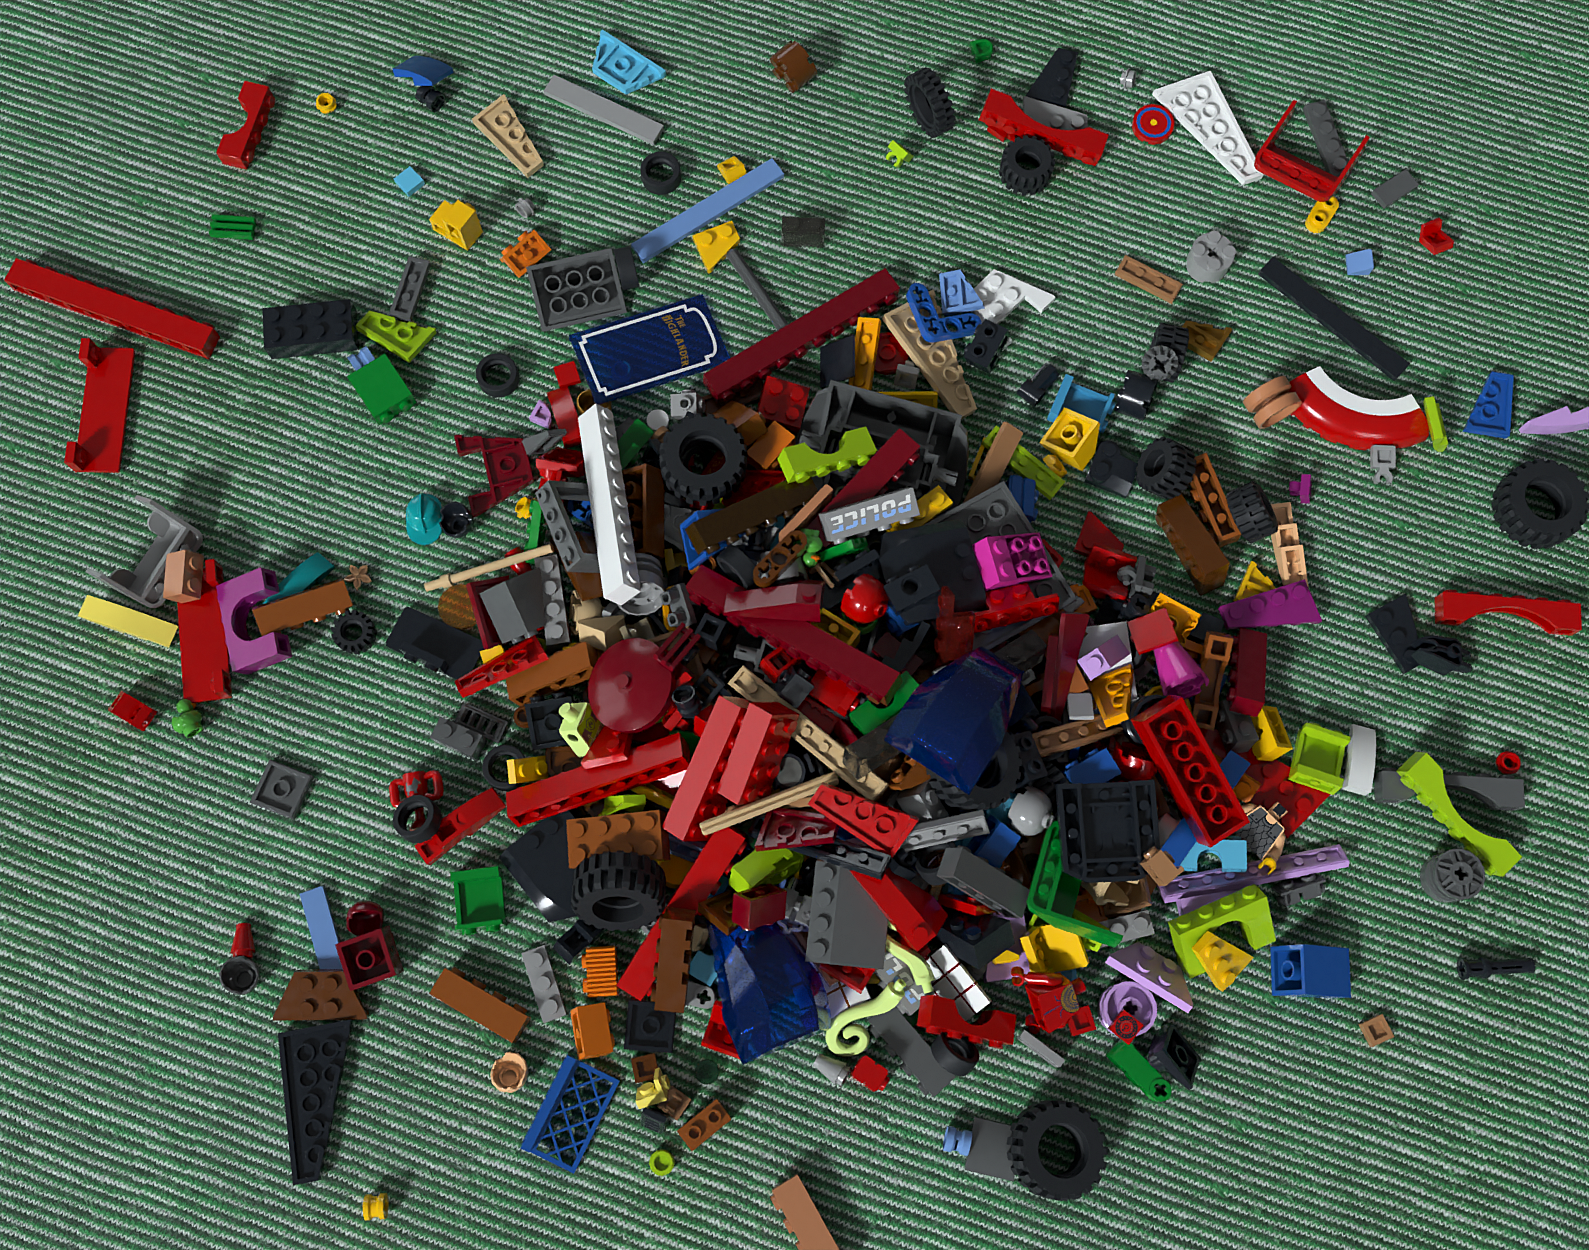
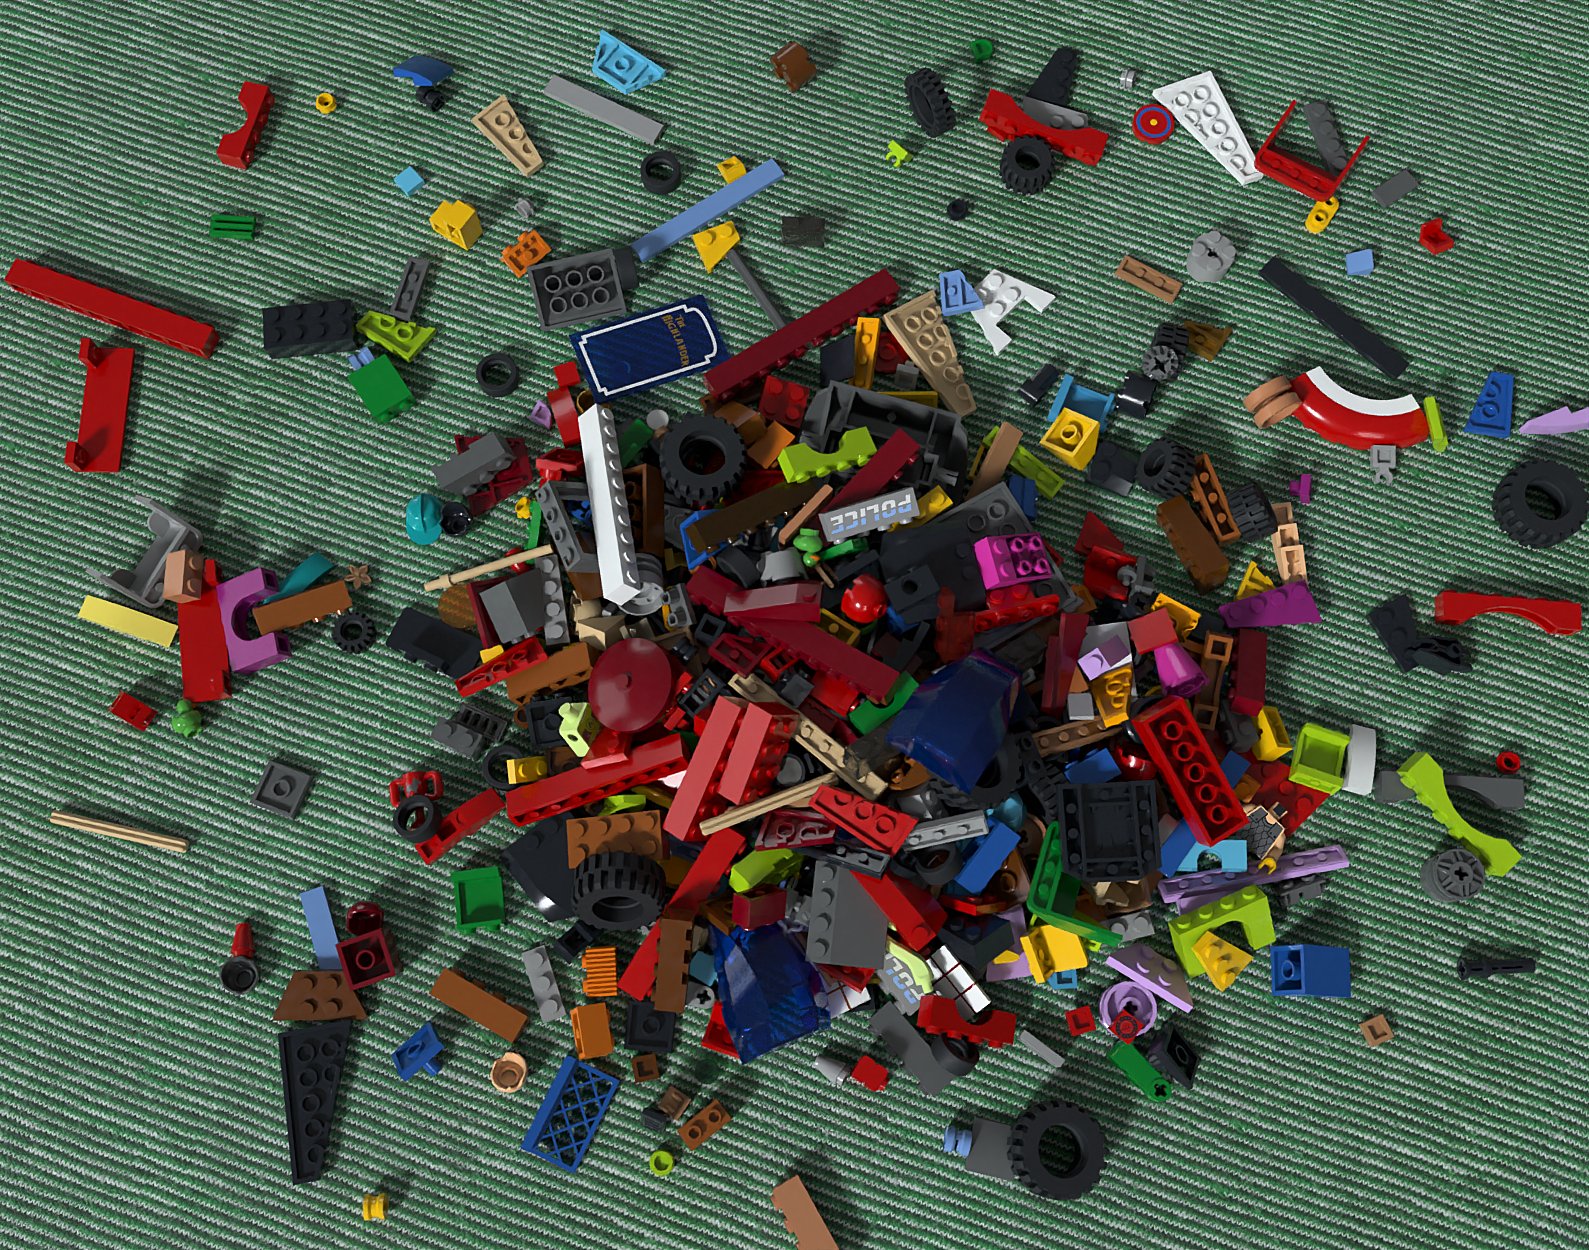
dark grey slope [522,429,567,455] -> none
light yellow bracket [635,1067,670,1109] -> none
dark red tile [653,622,701,672] -> none
light grey brick [670,390,705,420] -> none
black wheel [672,685,702,718] -> none
reddish brown beam [753,530,807,588] -> none
yellowish green plant [825,979,906,1057] -> none
blue beam [906,283,981,343] -> none
dark grey brick [937,845,1029,918] -> none
black brick [964,319,1010,374] -> none
light grey cylinder [1007,785,1054,836] -> none
red torso [1011,966,1086,1034] -> none
yellow tile [1043,454,1067,478] -> none
medium nougat brick [1140,846,1184,886] -> none
none -> tan axle [50,810,189,853]
none -> blue tile [391,1021,444,1082]
none -> dark grey wedge [430,432,517,498]
none -> dark red wing [708,633,775,680]
none -> black plate [946,200,968,221]

